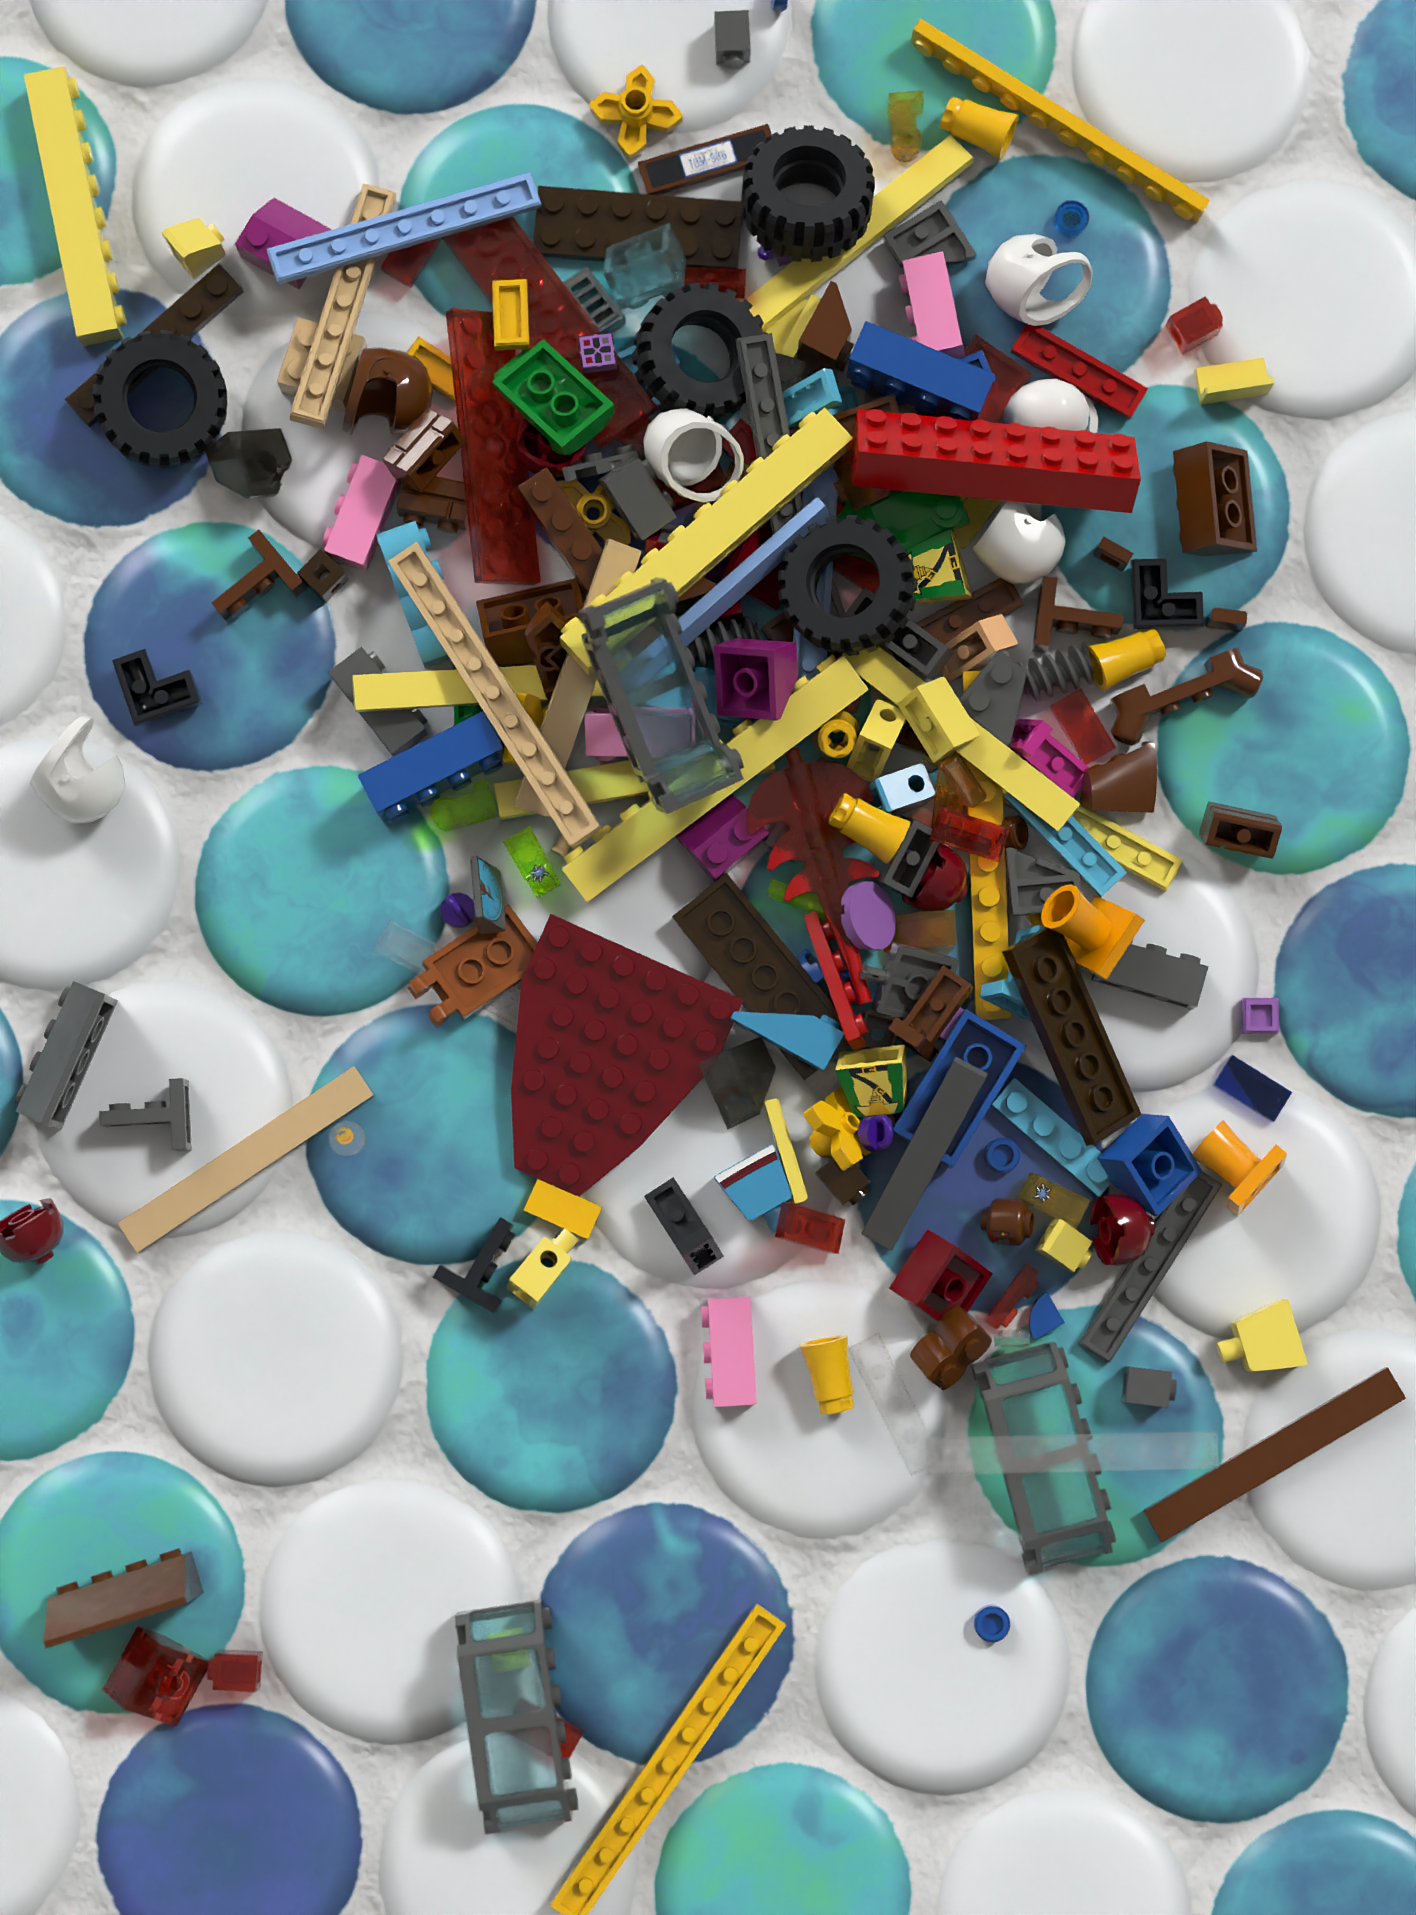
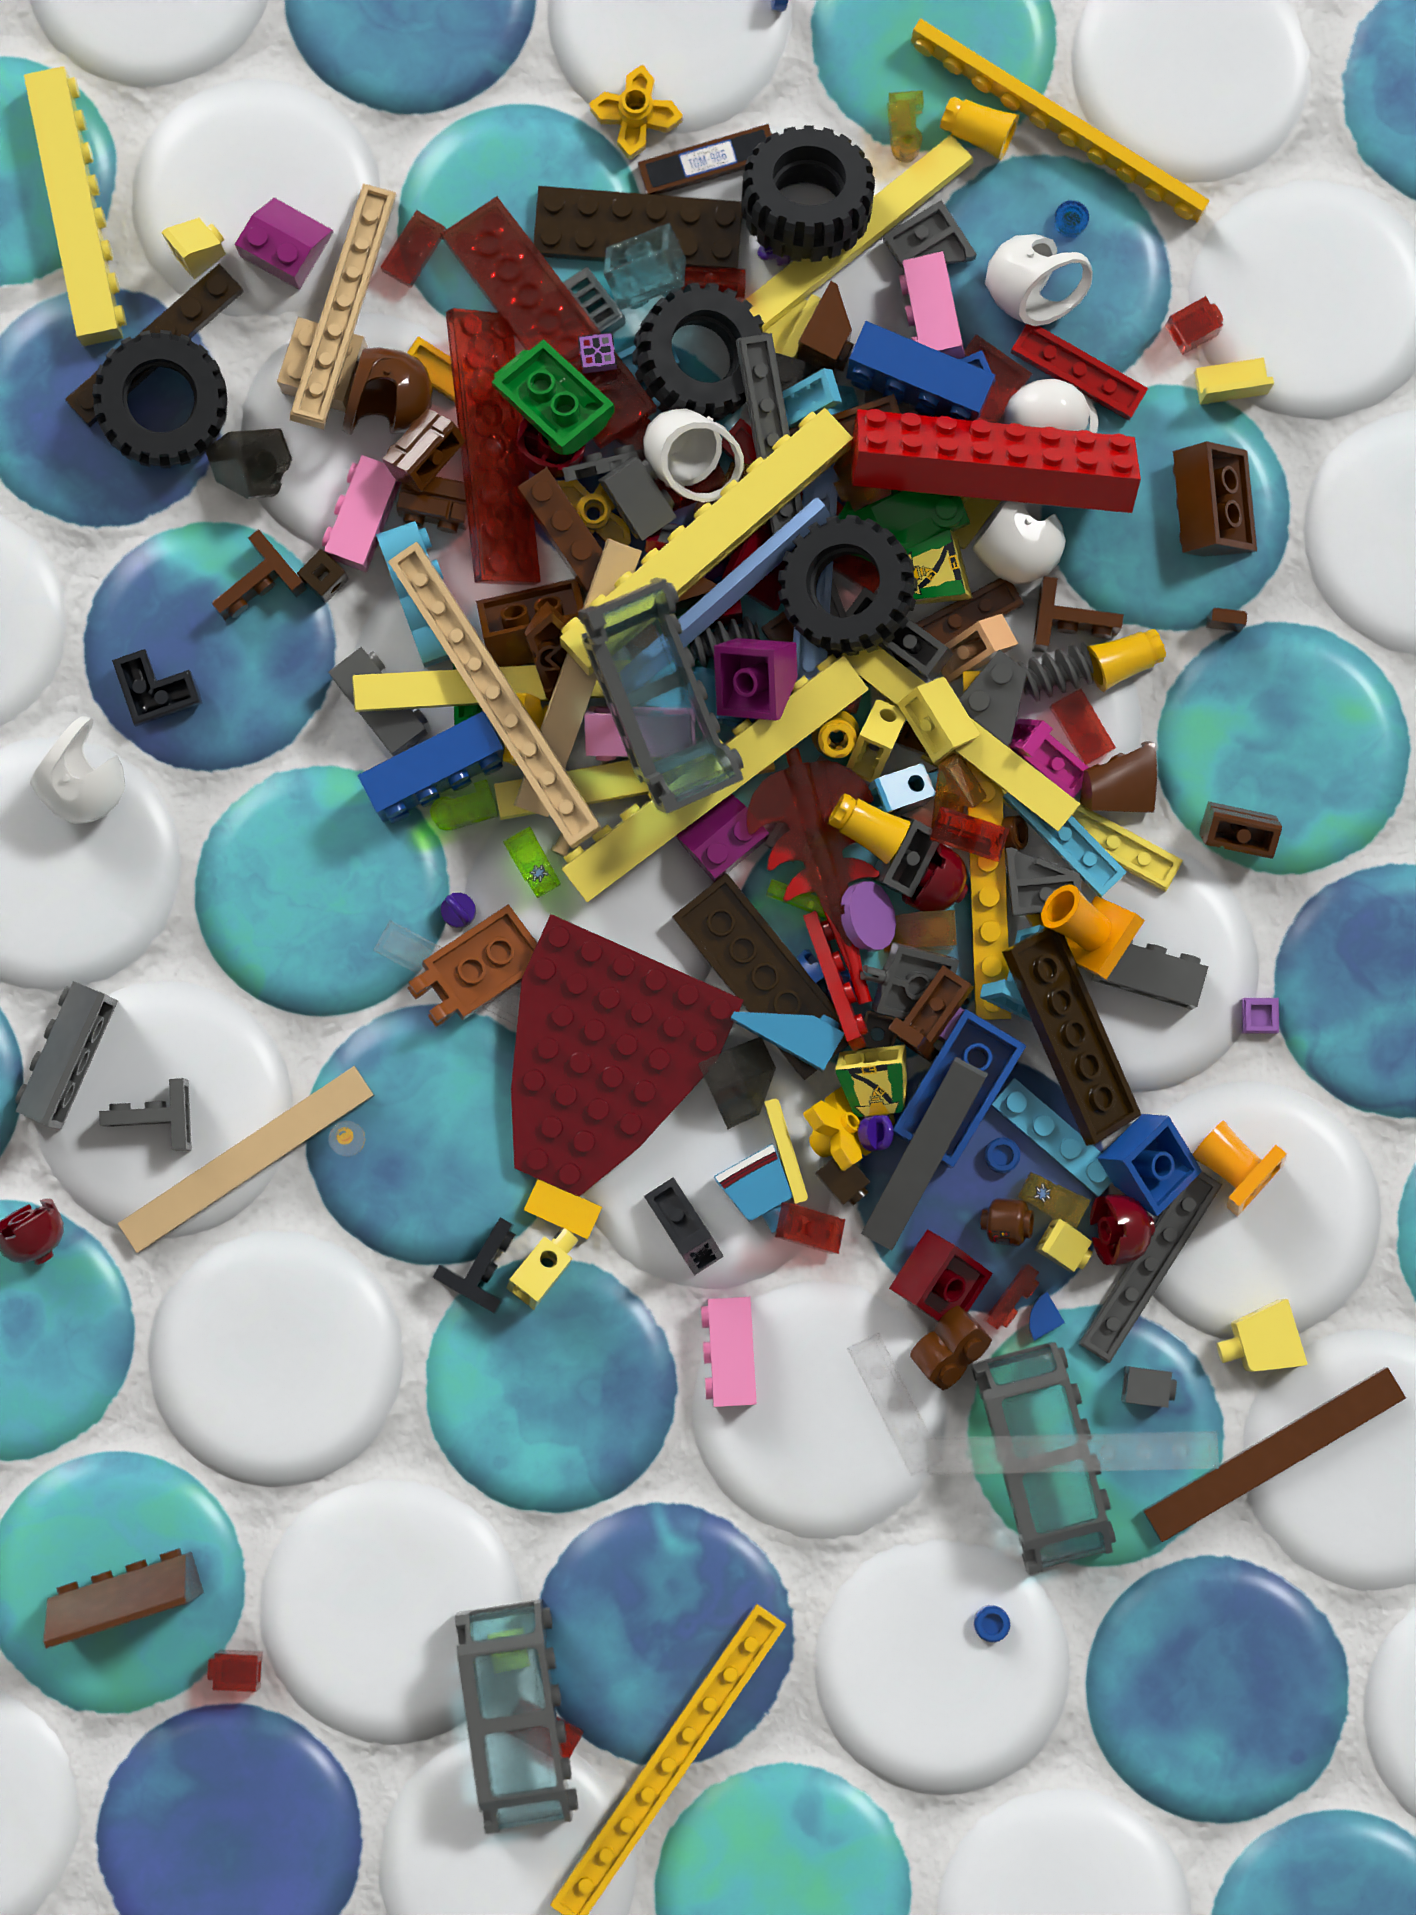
clear red slope [103,1626,211,1727] -> none
light blue tile [267,172,541,285] -> none
slope [470,856,506,934] -> none
yellow tile [492,279,530,351] -> none
dark grey brick [714,10,751,67] -> none
yellow plant [799,1335,854,1415] -> none
clear tile [994,1330,1030,1347] -> none
reddish brown tile [1093,536,1134,571] -> none
reddish brown plate [1110,648,1264,746] -> none
black brick [1131,558,1204,630] -> none
clear blue tile [1212,1055,1292,1122] -> none

